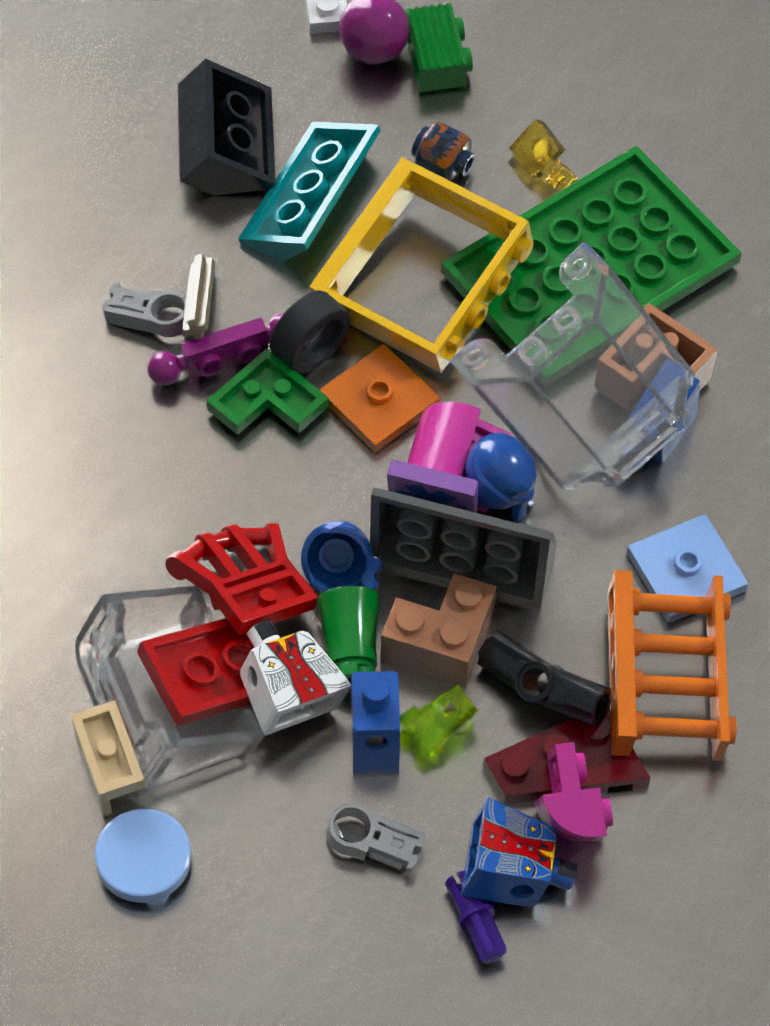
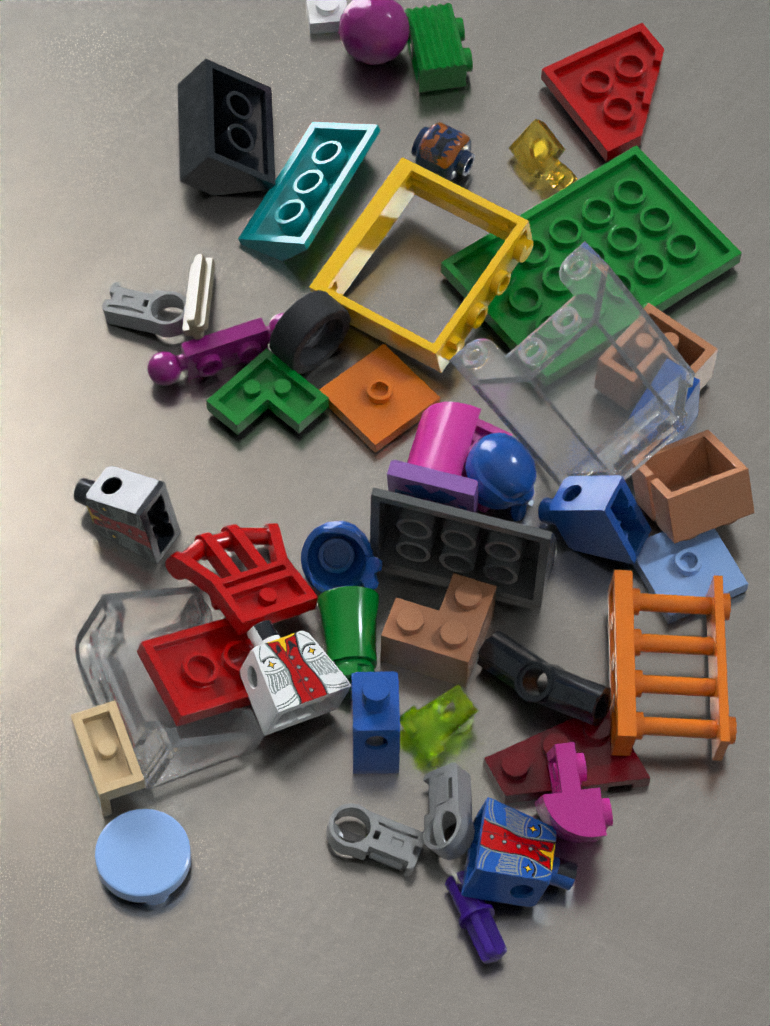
none -> black torso [73,466,181,564]
none -> light grey piece [422,762,475,860]
none -> blue torso [538,475,652,564]
none -> red plate [541,22,664,161]
none -> nougat piece [629,430,755,544]

